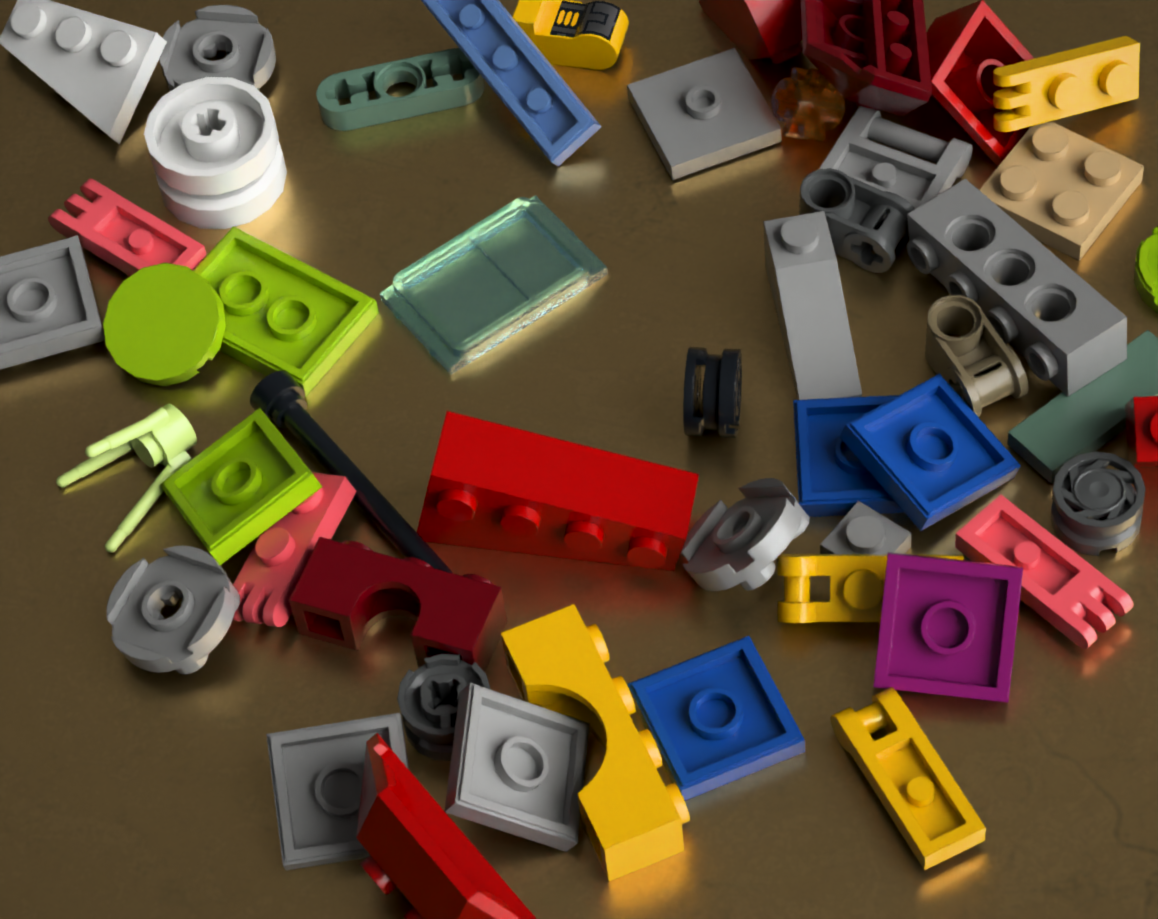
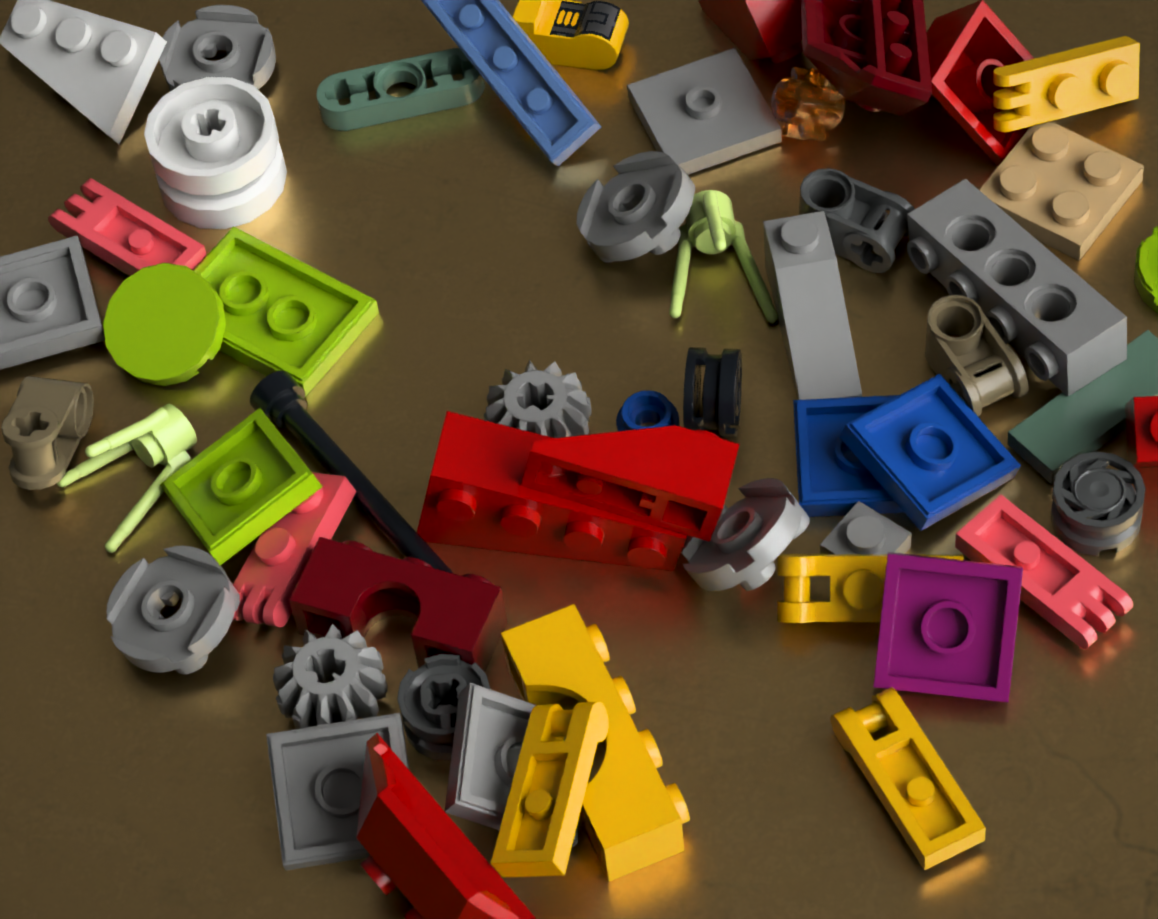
clear light blue piece [380,195,608,375] -> none
blue tile [627,636,805,801] -> none
light grey plate [819,106,973,215] -> none
none -> dark tan piece [1,376,94,490]
none -> light grey gear [273,623,388,729]
none -> light grey gear [484,360,592,438]
none -> yellow plate [491,701,609,878]
none -> red slope [520,425,739,542]
none -> light grey plate [577,151,695,262]
none -> blue plate [616,390,680,431]
none -> yellowish green plant [669,190,778,323]

